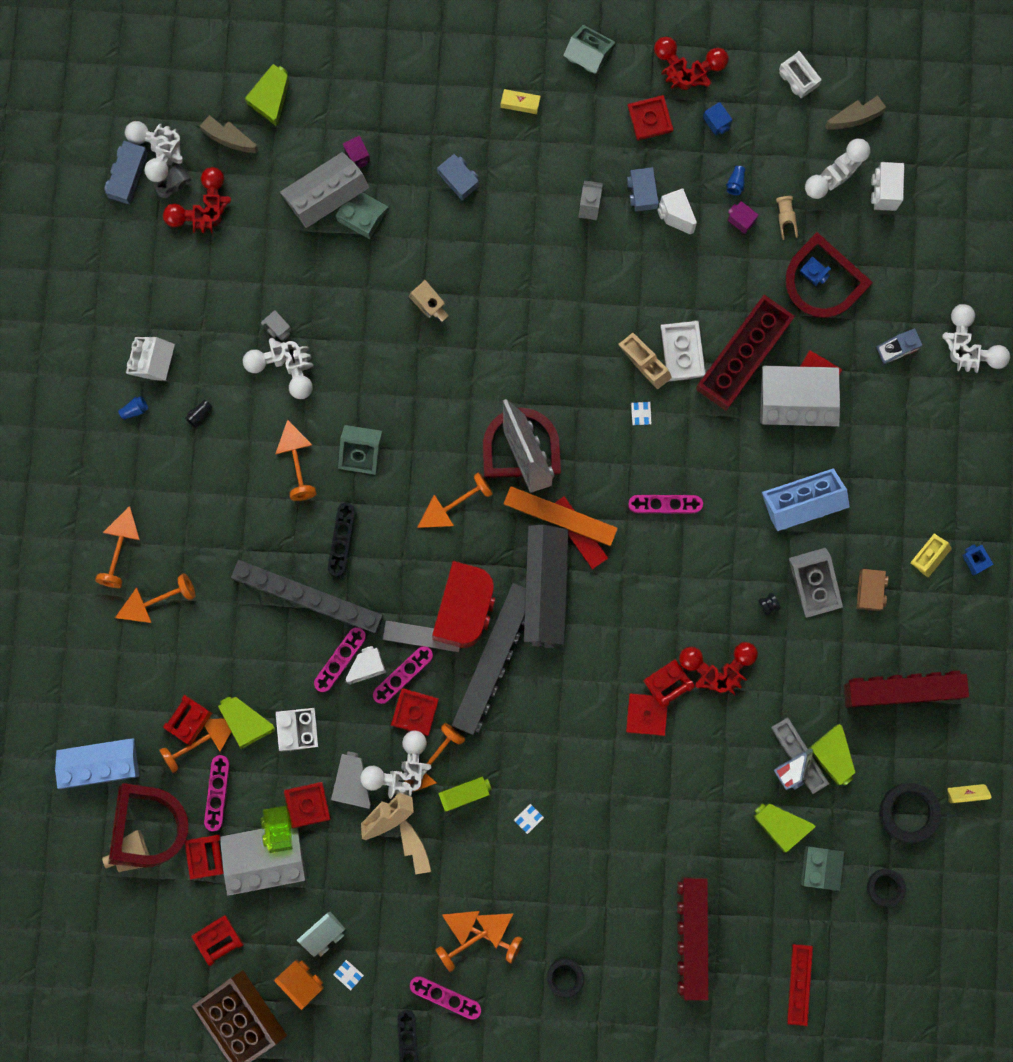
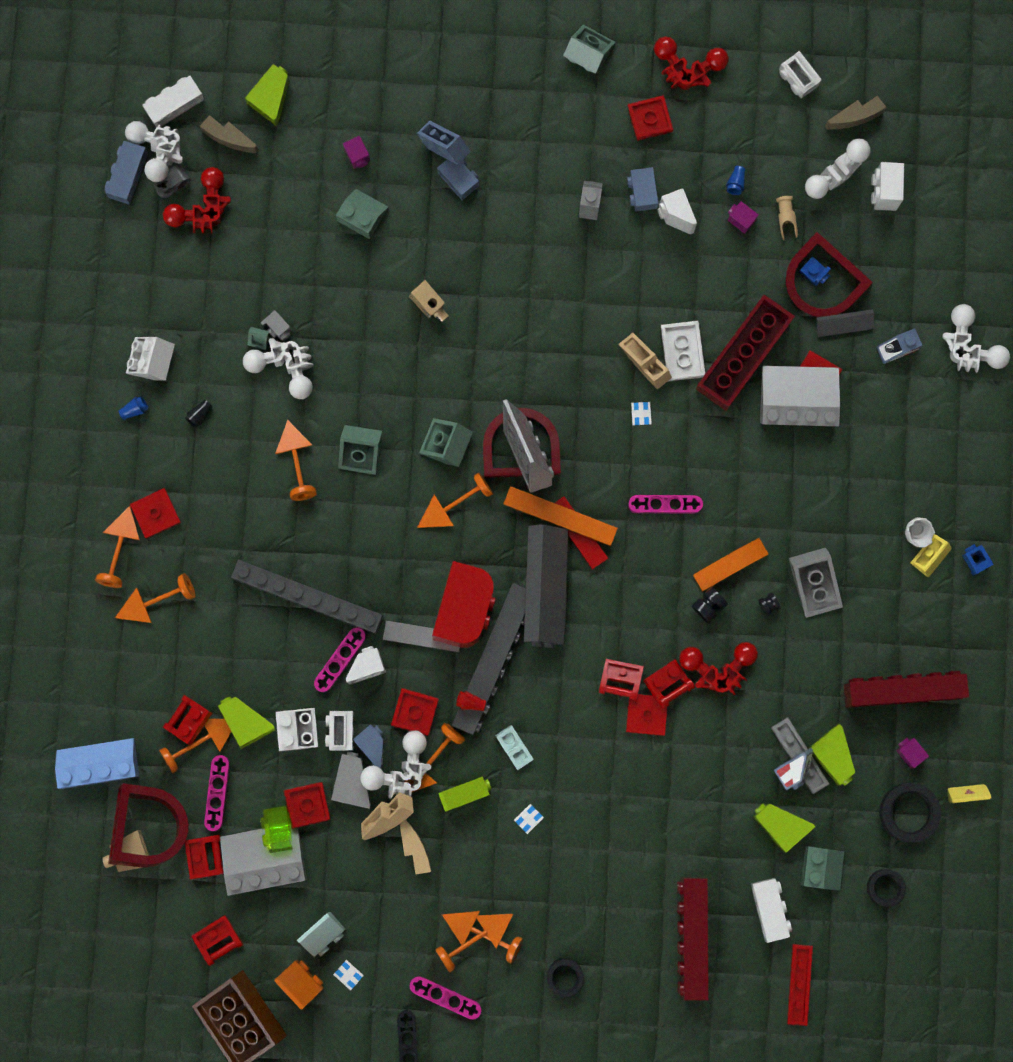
light grey slope [280,152,369,228] -> none
black beam [328,503,355,577] -> none
dark pink beam [373,646,433,704] -> none
light yellow slope [501,89,541,114] -> none
blue brick [703,102,732,136] -> none
light blue slope [762,468,850,531] -> none
medium nougat brick [856,569,888,611] -> none
none -> red plate [130,488,181,539]
none -> white brick [142,76,204,127]
none -> sand green plate [247,327,269,350]
none -> white window [325,711,354,751]
none -> sand blue slope [353,724,384,768]
none -> sand blue brick [417,121,471,165]
none -> sand green slope [419,418,473,467]
none -> red cone [456,690,486,711]
none -> light aqua slope [495,725,534,770]
none -> red plate [599,659,644,701]
none -> black wheel [691,587,728,624]
none -> orange slope [693,538,769,592]
none -> white brick [751,878,792,943]
none -> dark grey tile [816,309,874,337]
none -> magenta brick [896,738,929,769]
none -> white hair [905,517,935,548]

